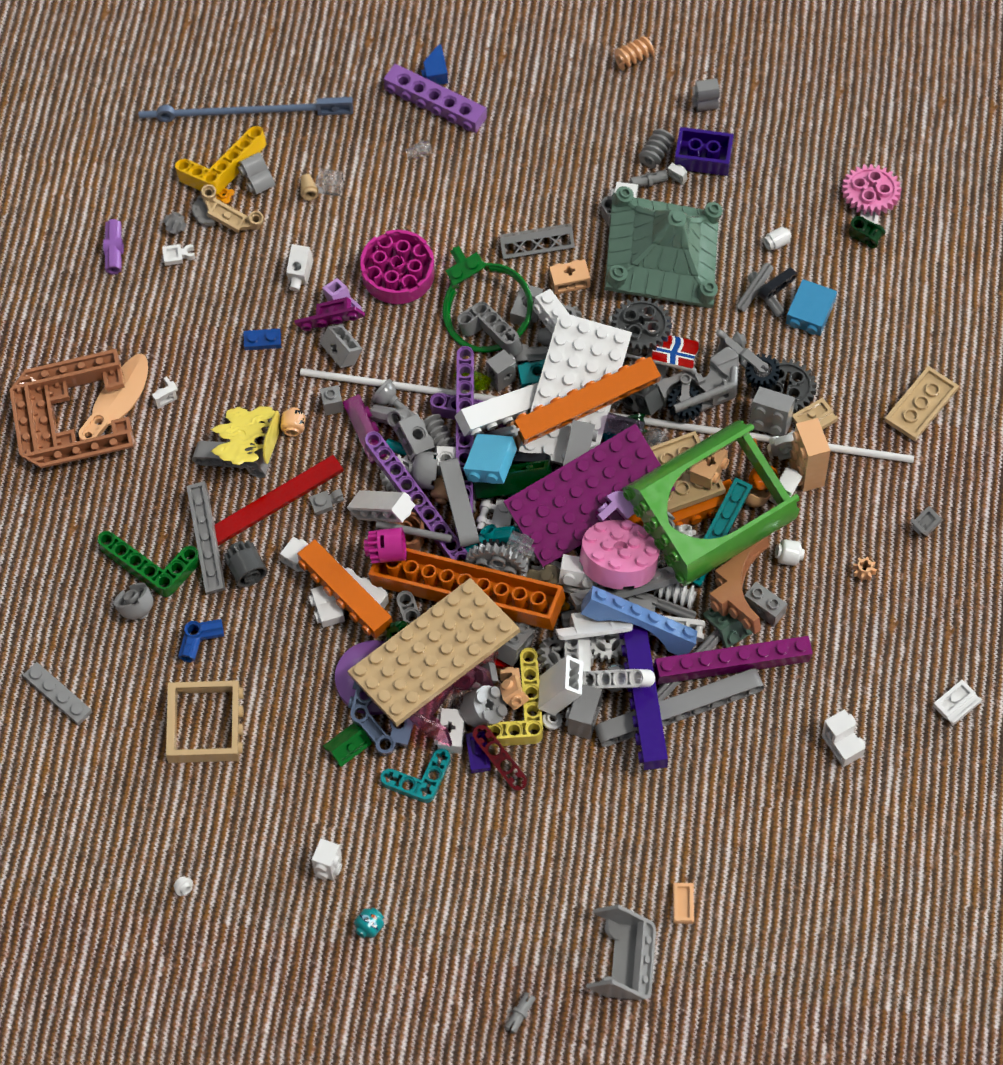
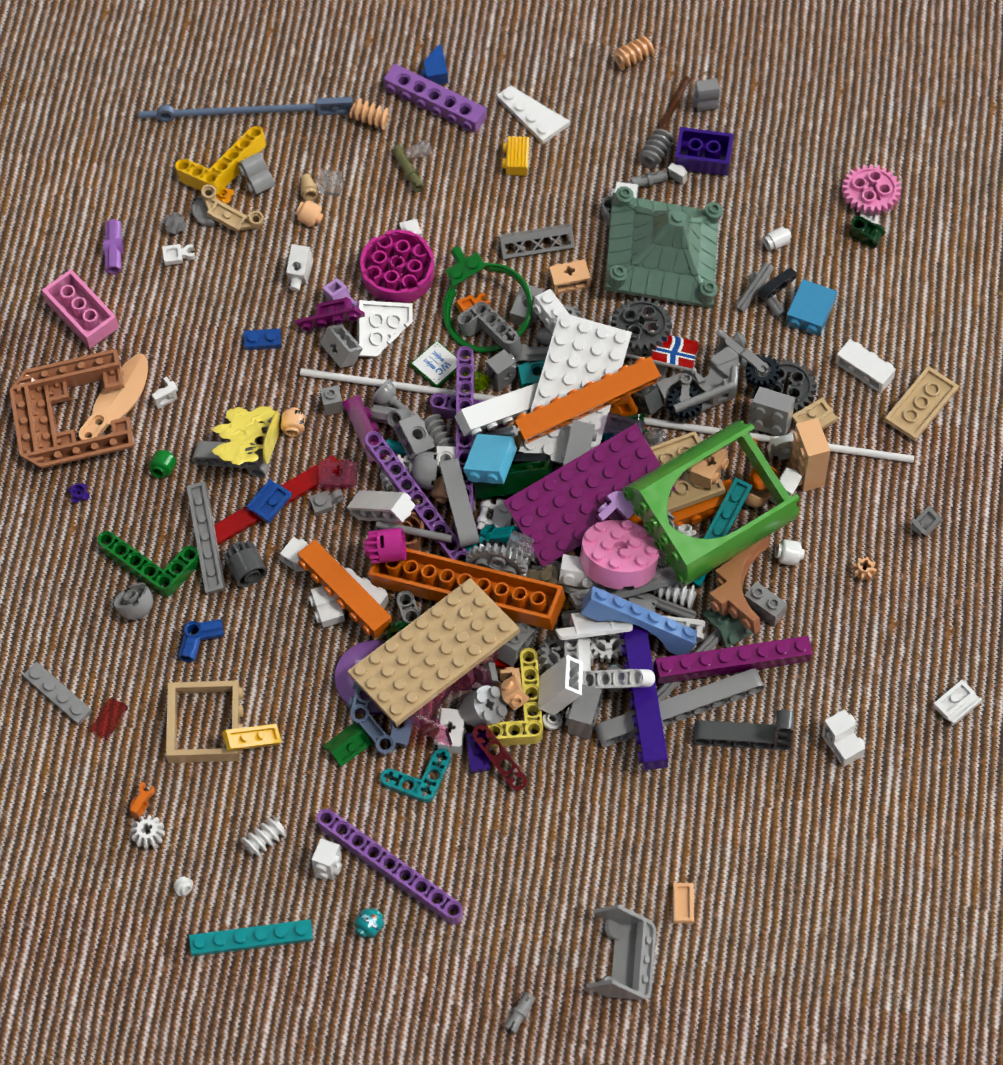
none -> bright pink brick [42,269,119,349]
none -> dark purple plate [69,483,90,503]
none -> clear red tile [90,697,128,740]
none -> orange plate [129,782,155,820]
none -> white gear [131,815,165,850]
none -> green head [149,450,176,478]
none -> teal plate [189,919,313,957]
none -> yellow plate [222,724,282,751]
none -> white piece [241,815,286,856]
none -> blue plate [247,479,292,524]
none -> light nougat head [295,200,324,227]
none -> clear pink brick [317,459,357,488]
none -> medium lavender beam [317,809,463,925]
none -> light nougat piece [349,98,389,130]
none -> white plate [357,300,413,357]
none -> olive pin [391,145,425,192]
none -> white plate [399,219,422,237]
none -> white tile [411,340,457,388]
none -> orange plate [455,293,491,313]
none -> white wing [497,85,570,144]
none -> yellow brick [502,136,529,176]
none -> orange plate [607,395,638,419]
none -> reddish brown bar [658,76,690,130]
none -> dark grey beam [693,710,794,750]
none -> white brick [835,339,896,393]

